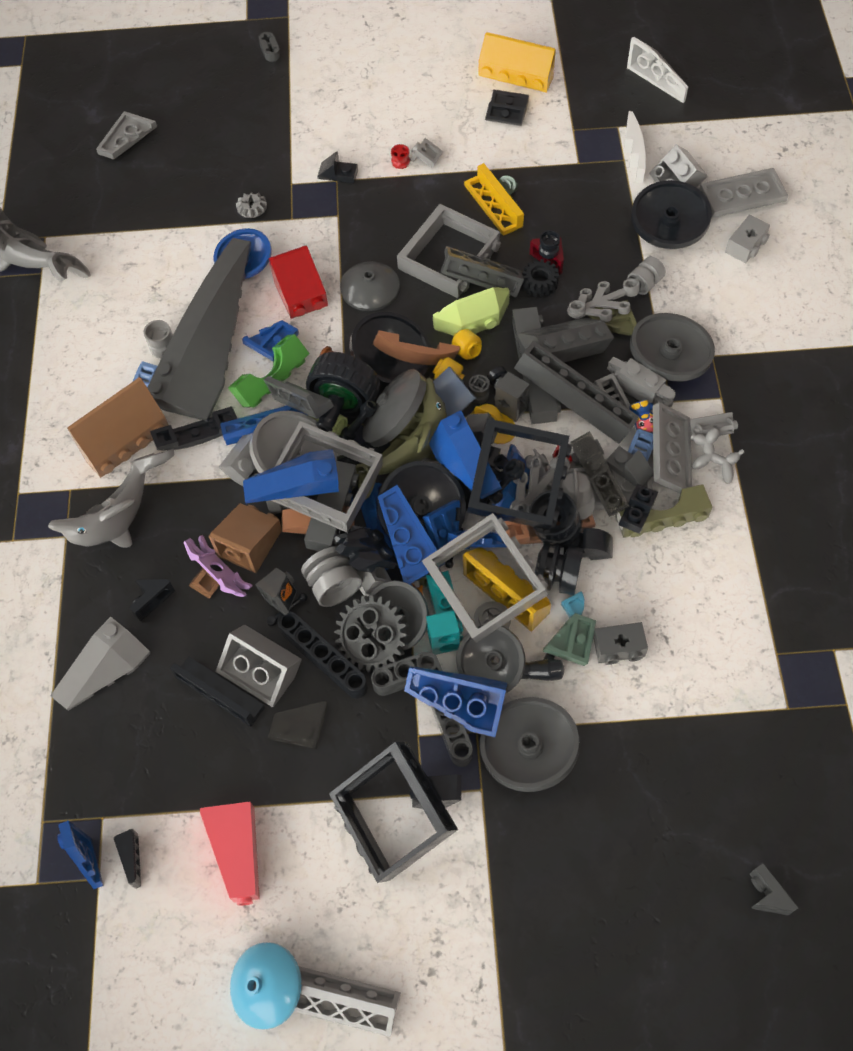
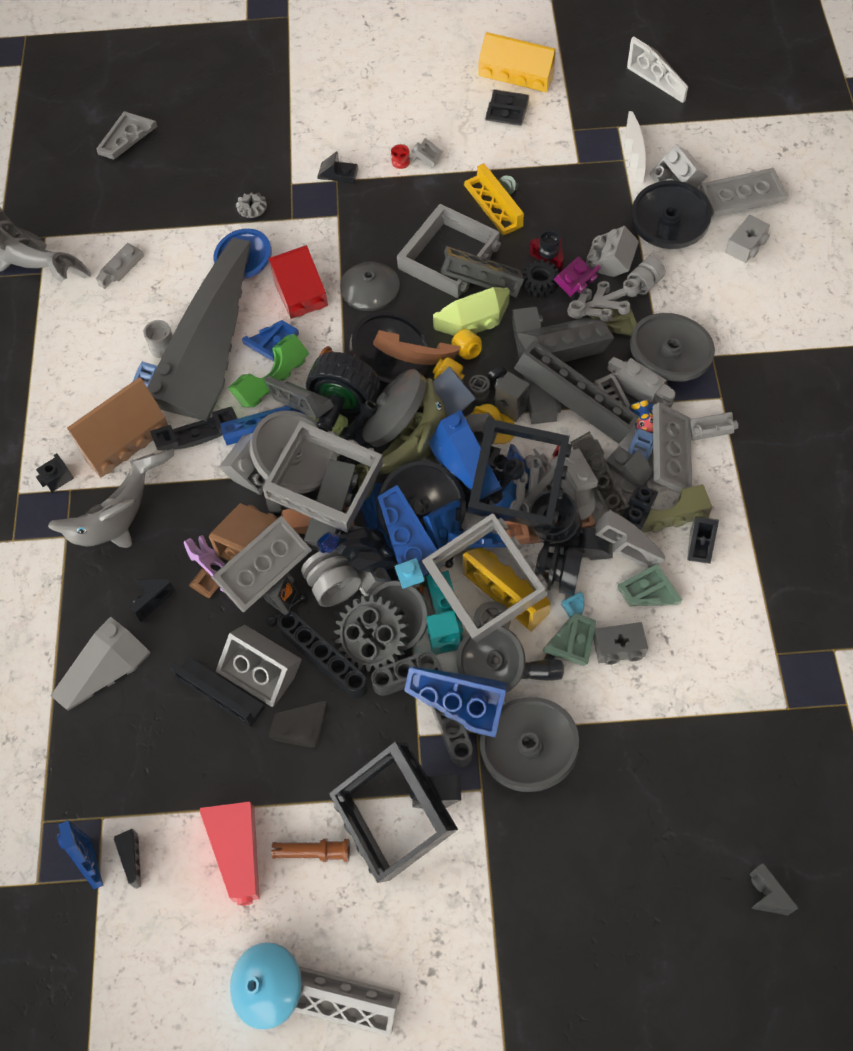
blue wedge [243,449,339,503] -> none
dark grey beam [259,32,280,61] -> none
light grey piece [690,428,745,483] -> none
none -> black brick [36,453,74,492]
none -> light grey hinge [96,243,144,289]
none -> light grey plate [211,516,312,612]
none -> dark orange pin [271,839,350,862]
none -> clear blue plate [317,532,339,553]
none -> medium azure plate [394,558,425,589]
none -> magenta bracket [553,256,601,297]
none -> light grey plate [564,448,598,492]
none -> light grey slope [586,226,639,277]
none -> light grey slope [595,510,665,568]
none -> sand green wing [617,564,682,607]
none -> black slope [687,516,719,564]

